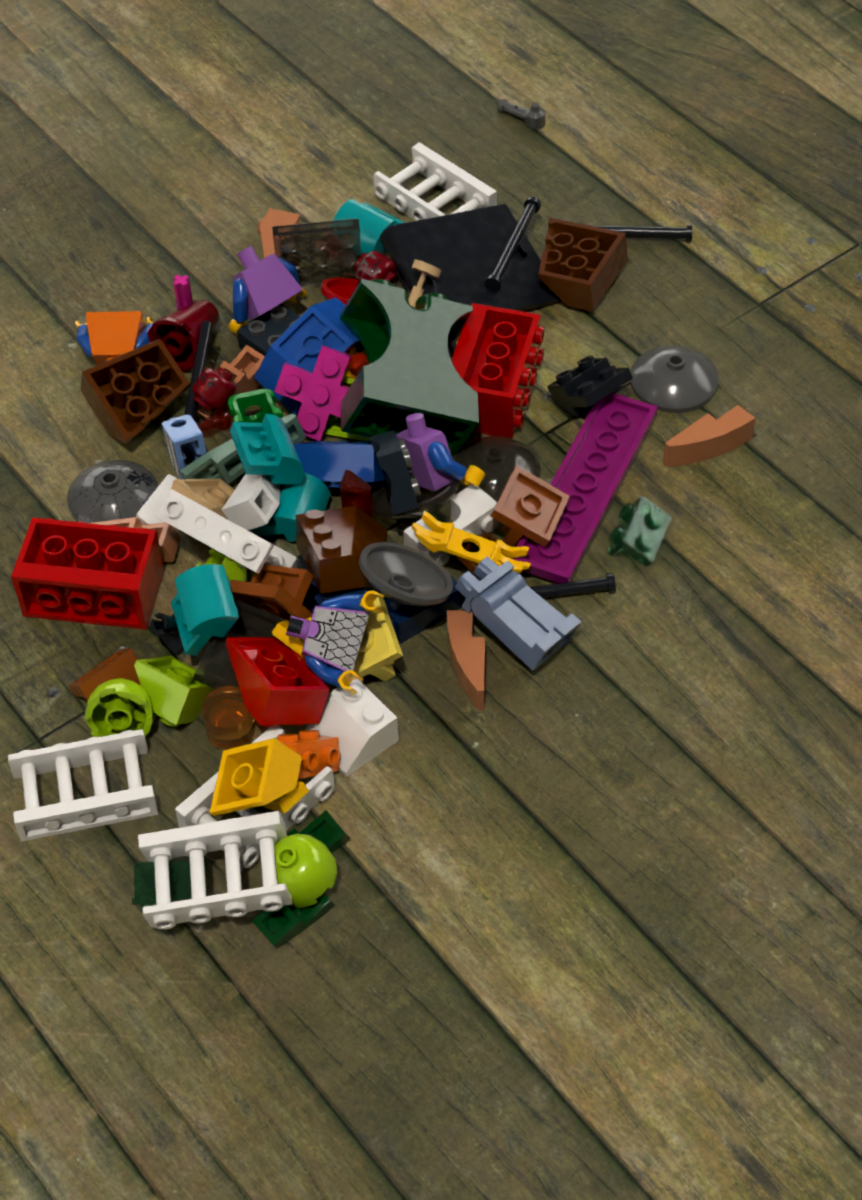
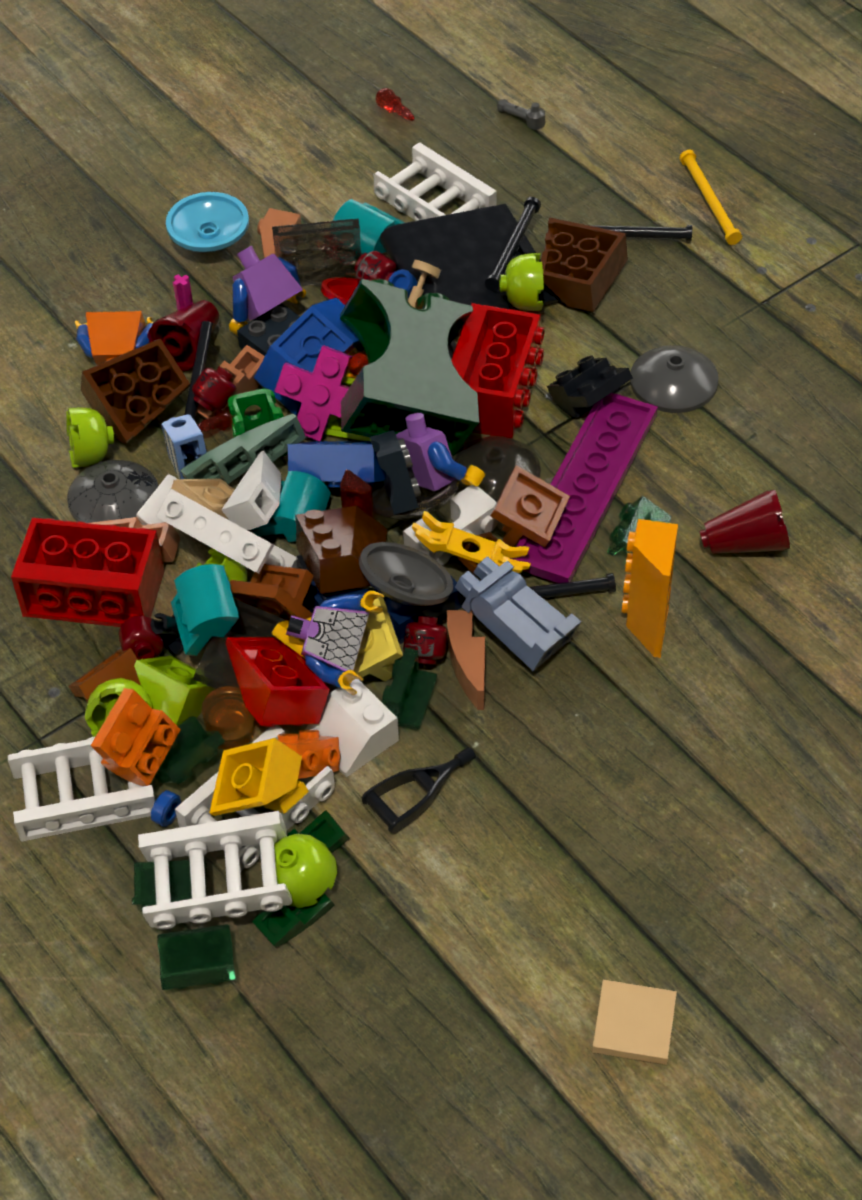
teal brick [230,413,304,484] -> none
nougat slope [663,405,755,467] -> none
none -> lime cylinder [66,407,114,468]
none -> orange brick [90,688,181,786]
none -> dark red head [118,615,164,660]
none -> blue tile [151,790,181,827]
none -> clear green bracket [155,716,225,784]
none -> clear green bracket [157,924,236,990]
none -> medium azure dish [166,192,249,252]
none -> black piece [361,747,476,833]
none -> clear red bar [375,88,415,121]
none -> clear green bracket [382,647,438,730]
none -> blue tile [388,269,417,298]
none -> dark red head [403,616,448,664]
none -> lime cylinder [499,253,544,311]
none -> tan tile [592,980,677,1065]
none -> light orange slope [621,519,678,658]
none -> yellow bar [679,150,742,245]
none -> dark red cone [699,489,790,554]

